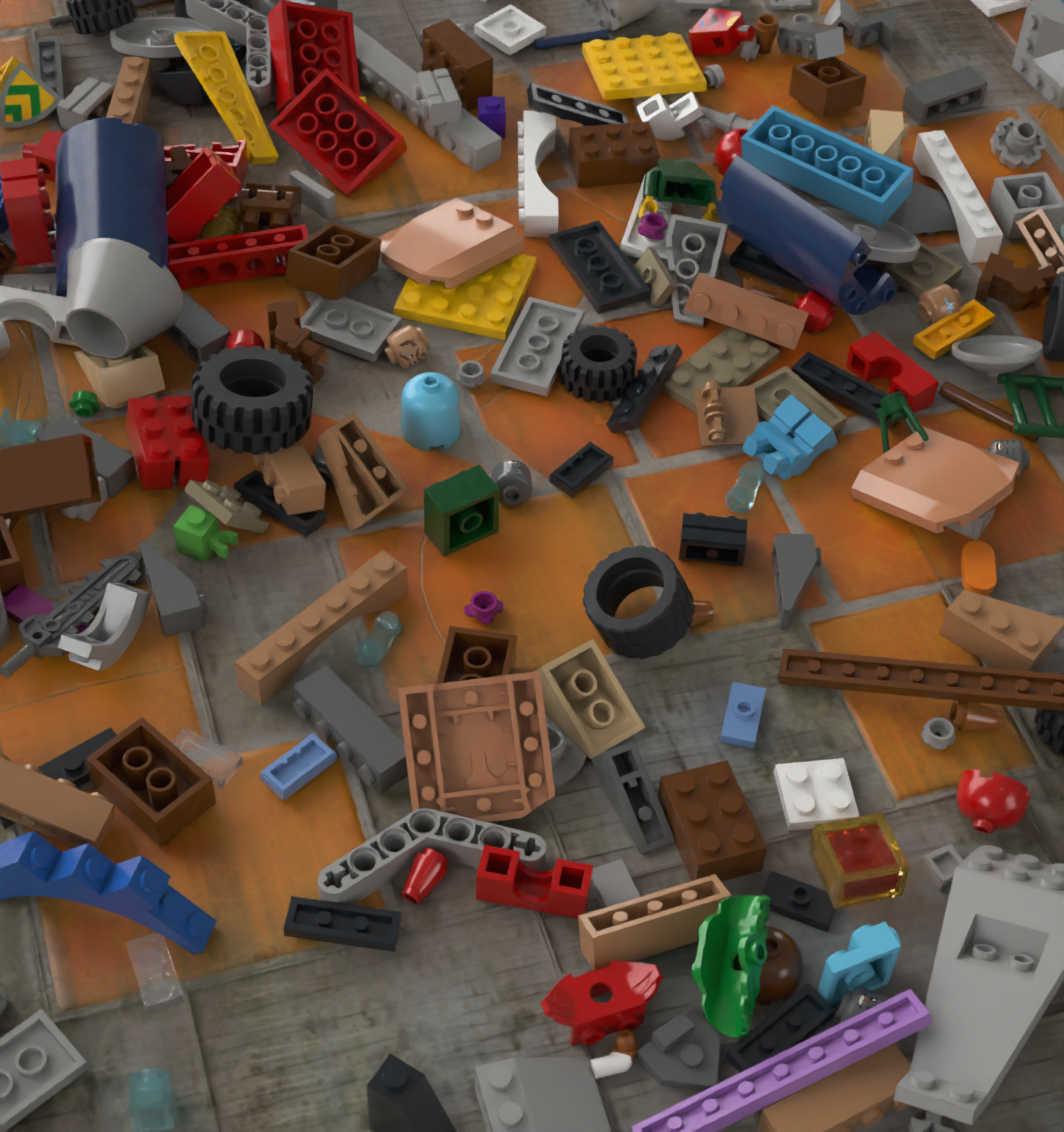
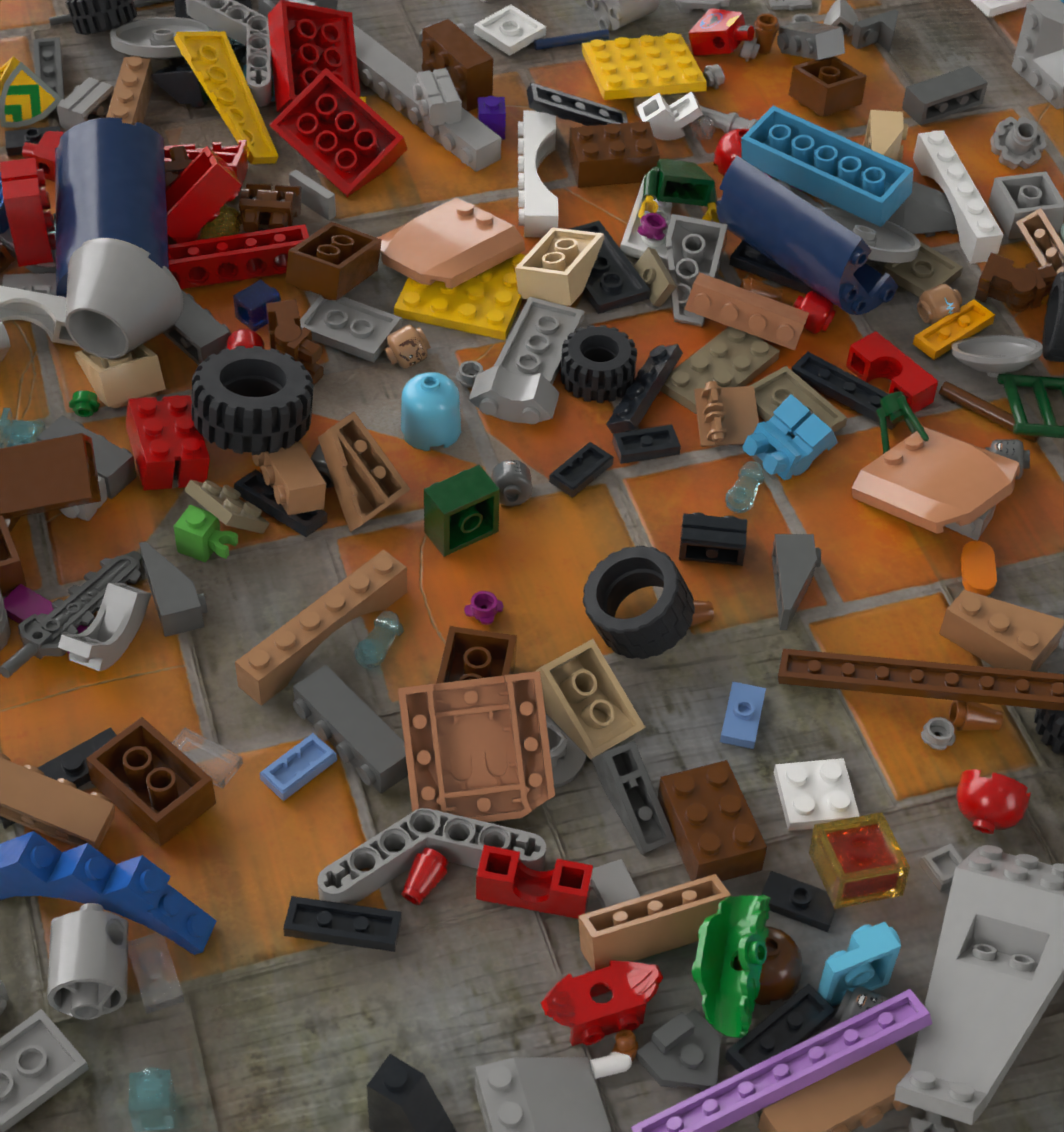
none -> black plate [5,126,61,156]
none -> light grey cylinder [47,903,129,1020]
none -> clear blue brick [233,280,281,332]
none -> light grey brick [469,364,559,424]
none -> tan slope [515,227,604,306]
none -> black plate [612,424,681,464]

